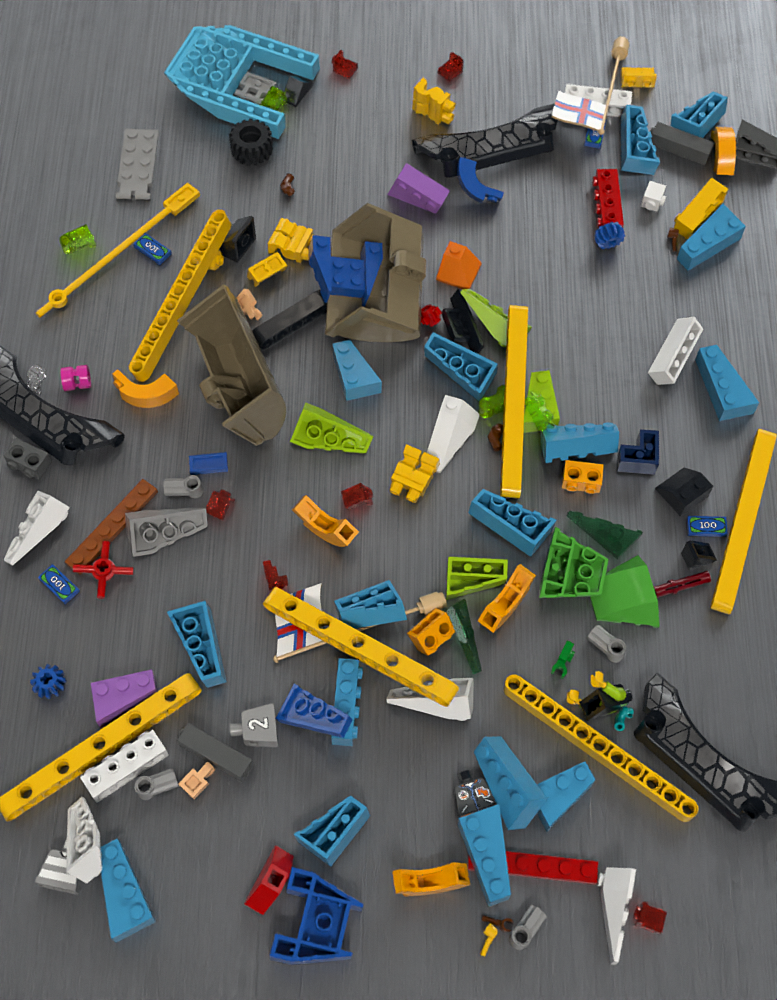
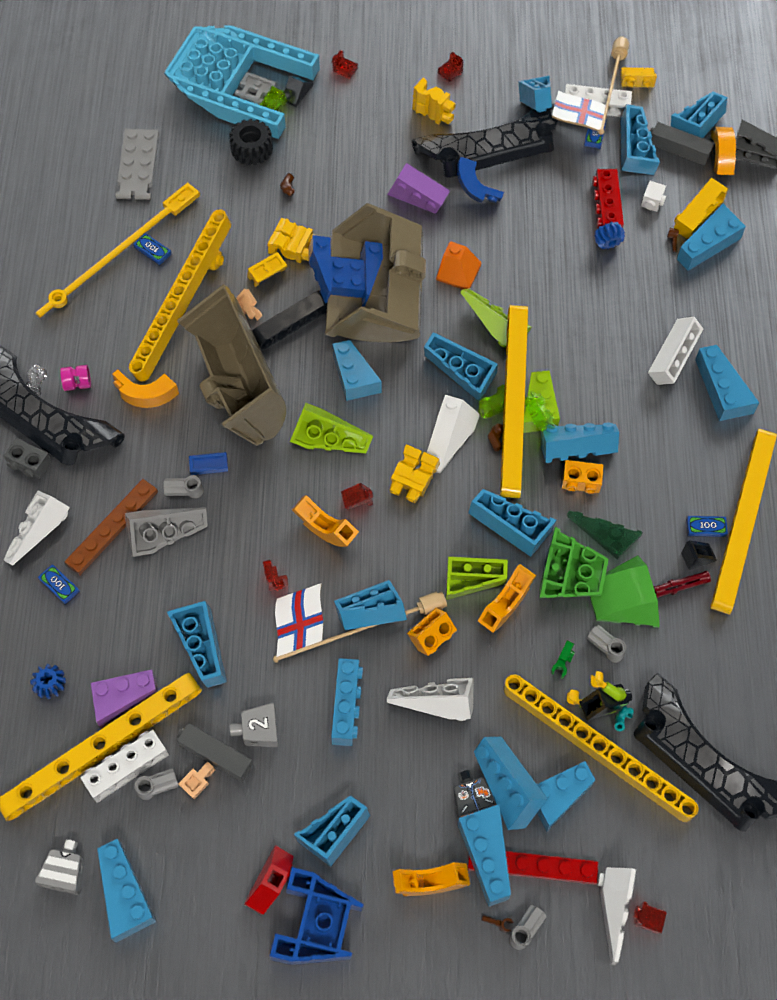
clear neon green leg [59,224,96,254] -> none
white wedge [66,797,102,883] -> none
red bar [73,541,134,599] -> none
clear red bracket [206,489,235,520] -> none
black slope [220,216,256,263] -> none
yellow beam [263,587,459,707] -> none
blue wing [276,684,352,738] -> none
red gear [421,304,442,327] -> none
black bracket [442,289,484,354] -> none
clear green wing [446,599,482,674] -> none
yellow hand [480,924,498,957] -> none
dark blue brick [617,429,659,475] -> none
black slope [655,467,713,516] -> none
none -> dark azure wedge [518,76,552,112]

